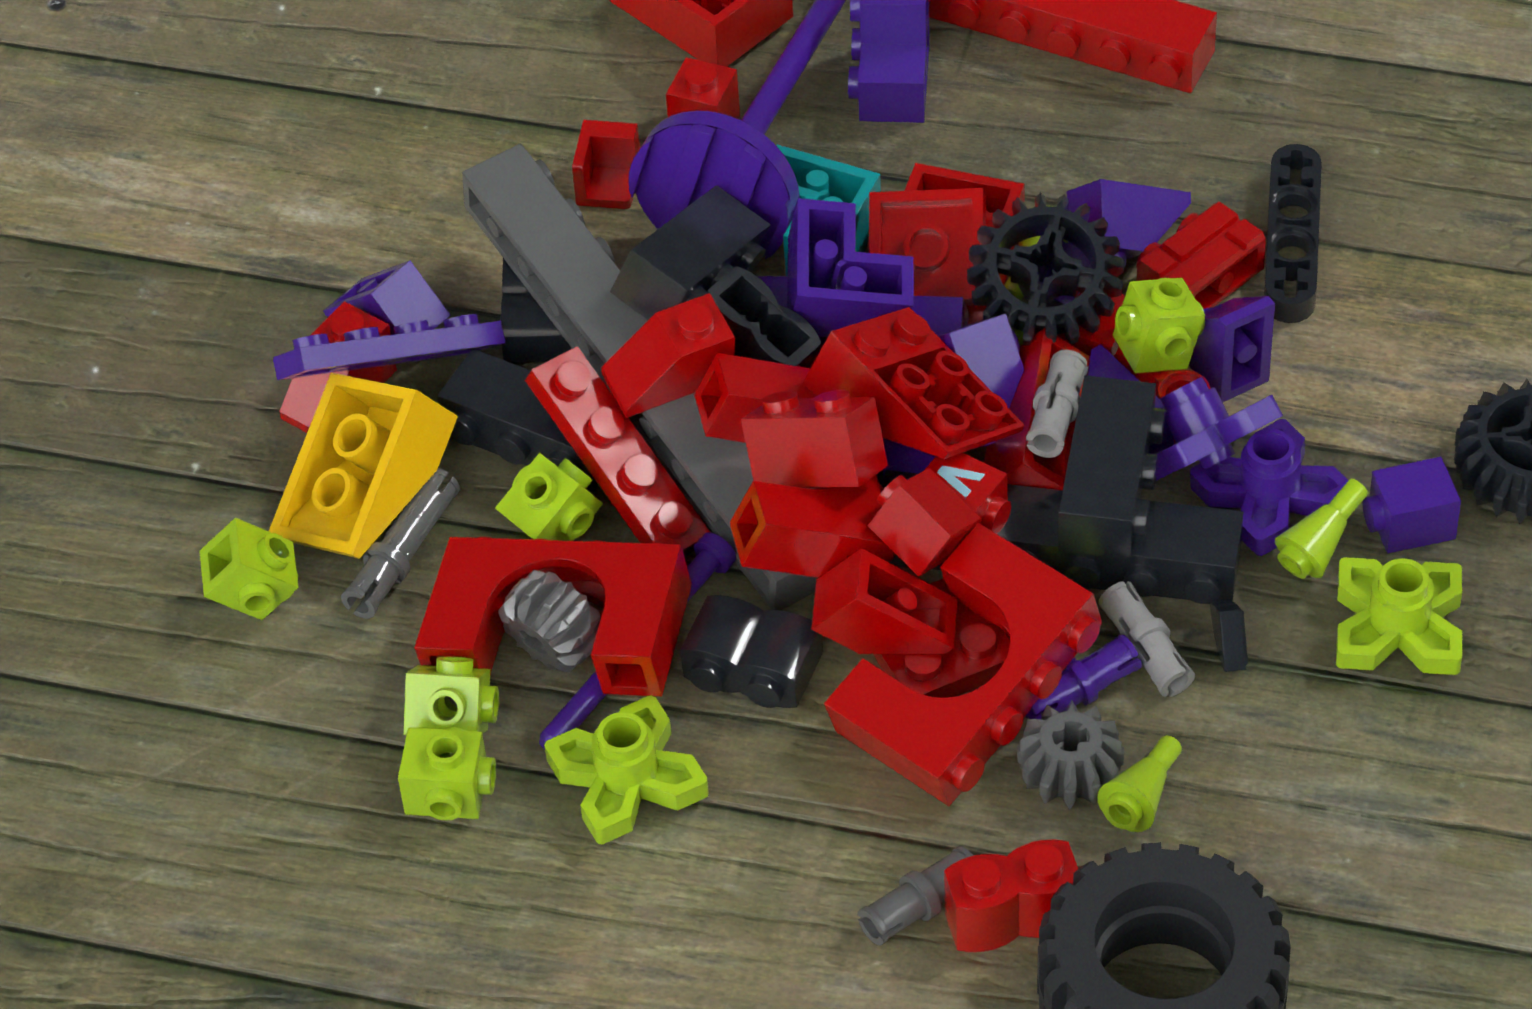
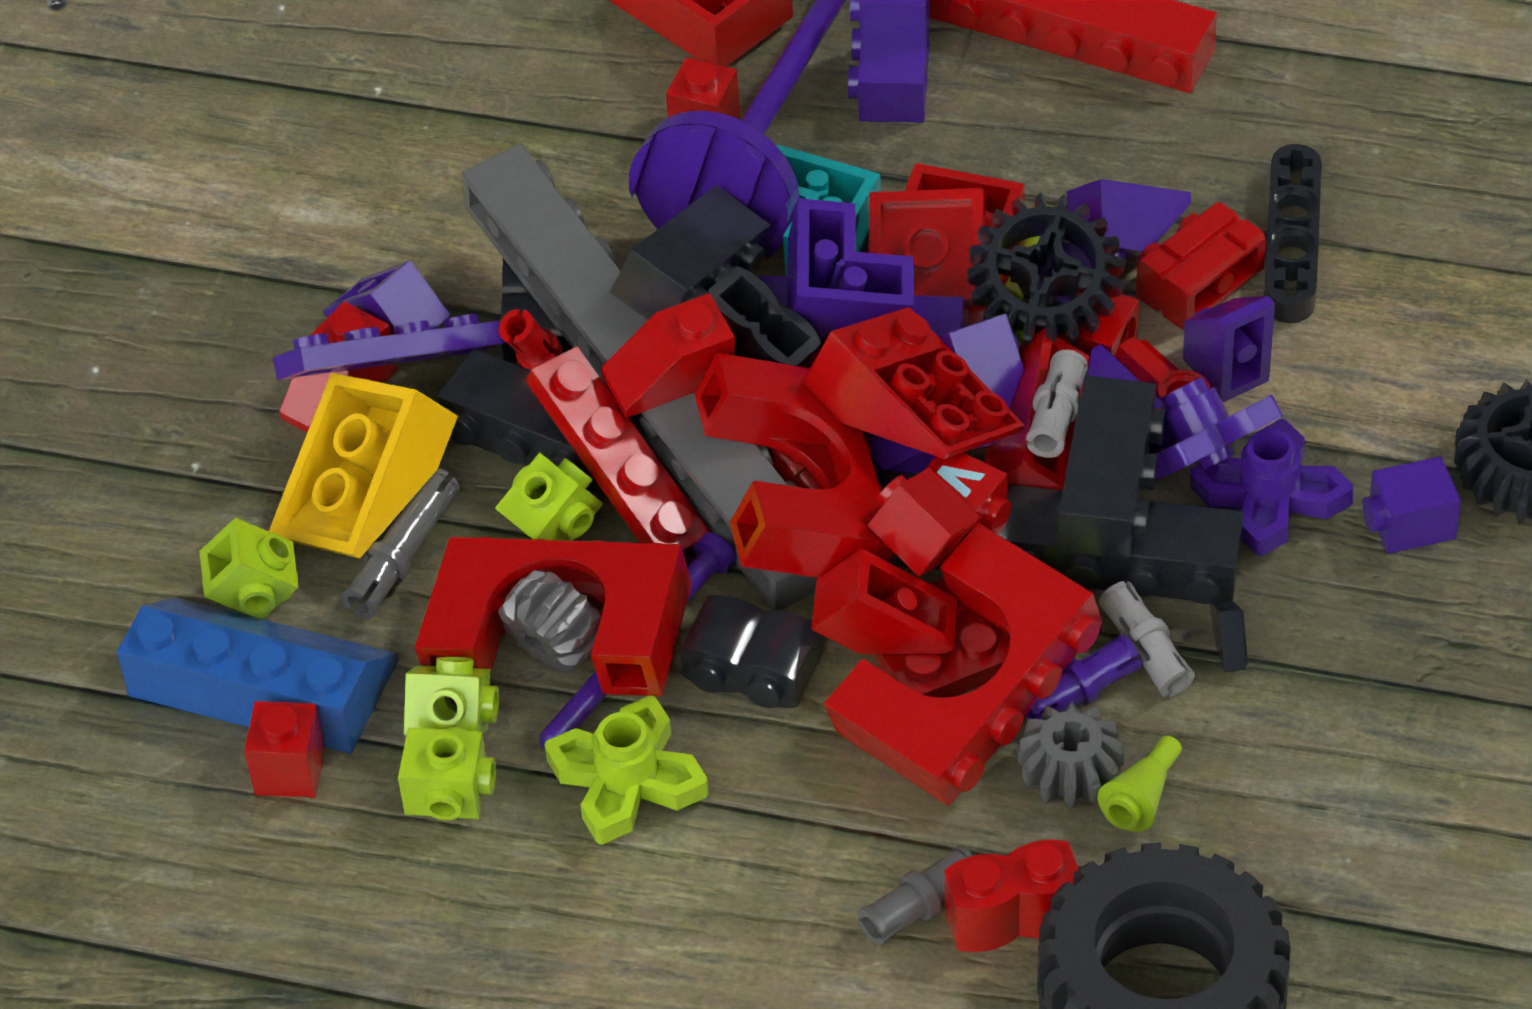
red panel [572,119,640,209] -> none
red brick [741,390,888,487] -> none
lime brick [1112,278,1205,373] -> none
lime cone [1275,478,1369,579] -> none
lime plant [1336,557,1462,675] -> none
none -> blue slope [117,597,398,754]
none -> red brick [244,701,325,798]
none -> red pin [498,309,563,370]

